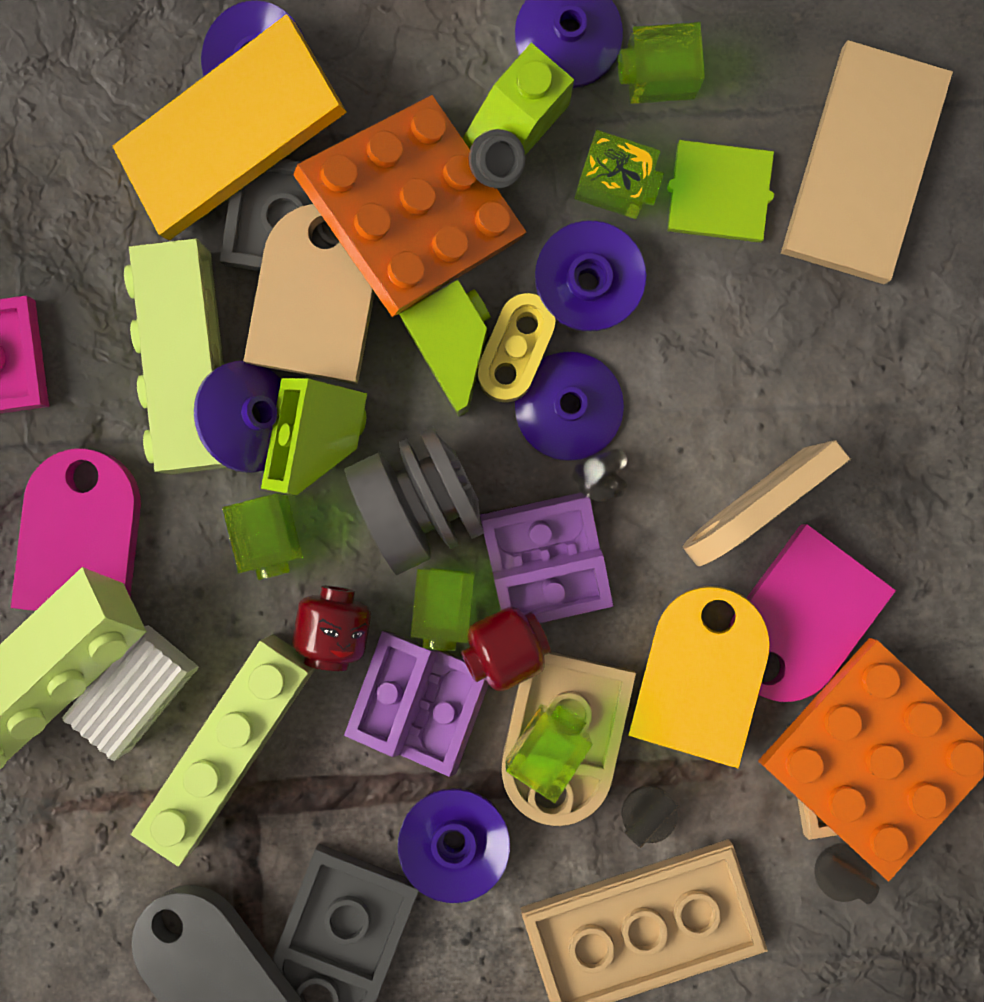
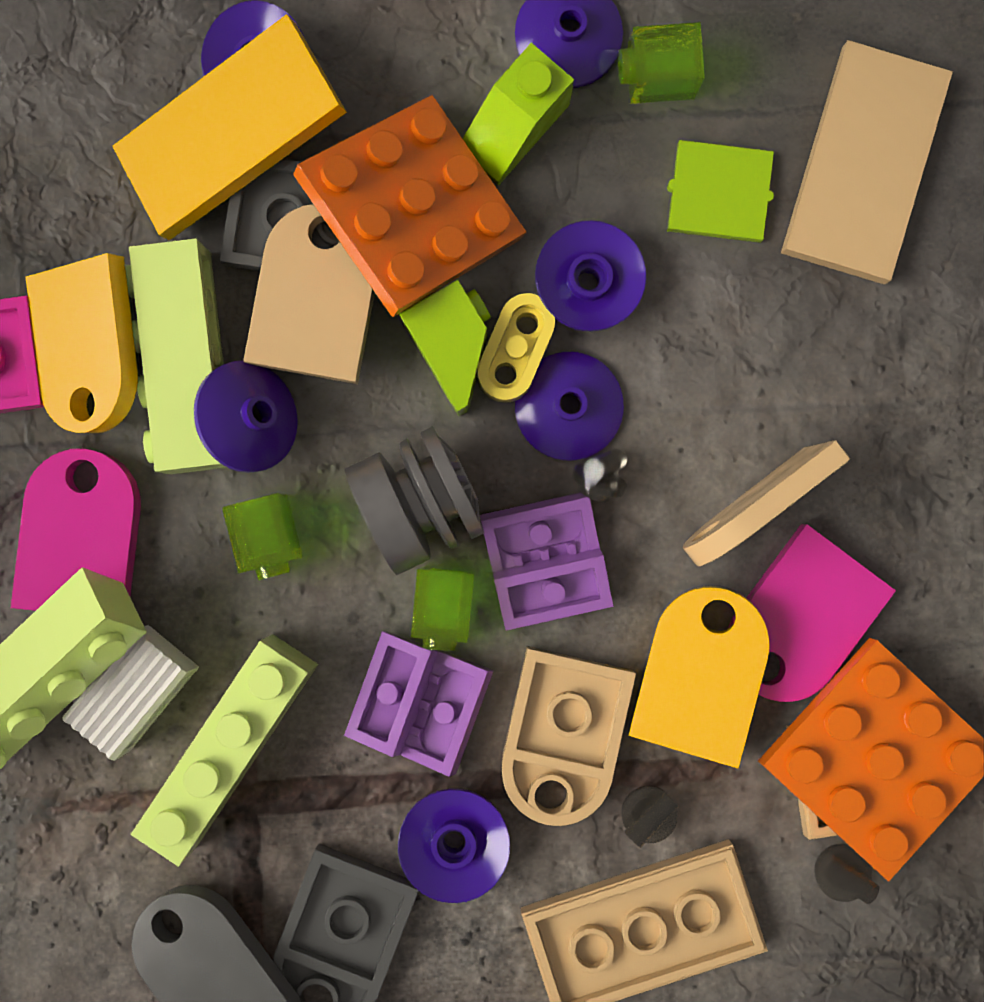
lime slope [261,378,367,495] -> none
dark red head [292,585,371,671] -> none
dark red head [461,607,551,691] -> none
dark grey plate [469,129,525,188] -> none
clear neon green brick [505,703,593,803] -> none
clear neon green brick [575,130,664,219] -> none
none -> yellow tile [26,253,138,433]

